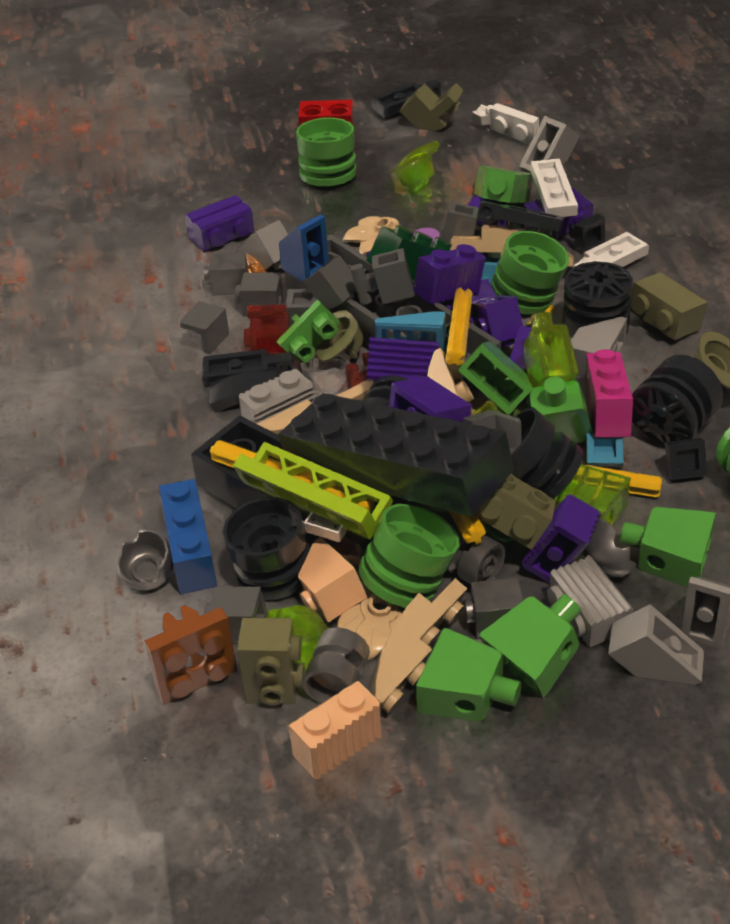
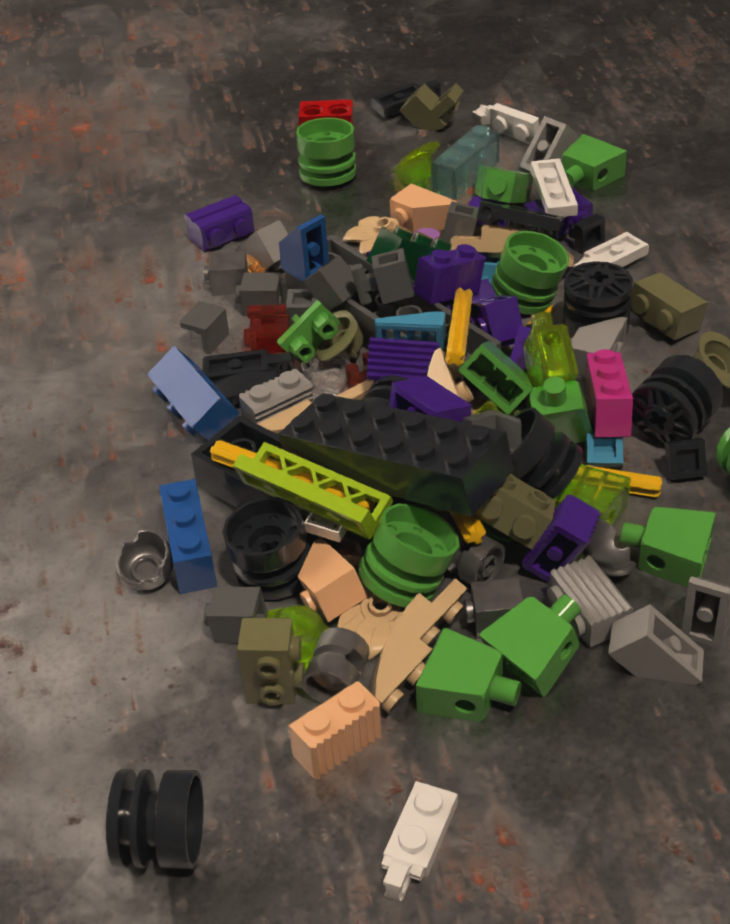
dark orange piece [144,605,237,705] -> none
none -> black wheel [106,769,204,869]
none -> brick [147,346,239,440]
none -> white hinge [381,781,458,903]
none -> light nougat slope [390,184,457,233]
none -> clear light blue brick [431,125,500,199]
none -> bright green torso [562,134,627,191]

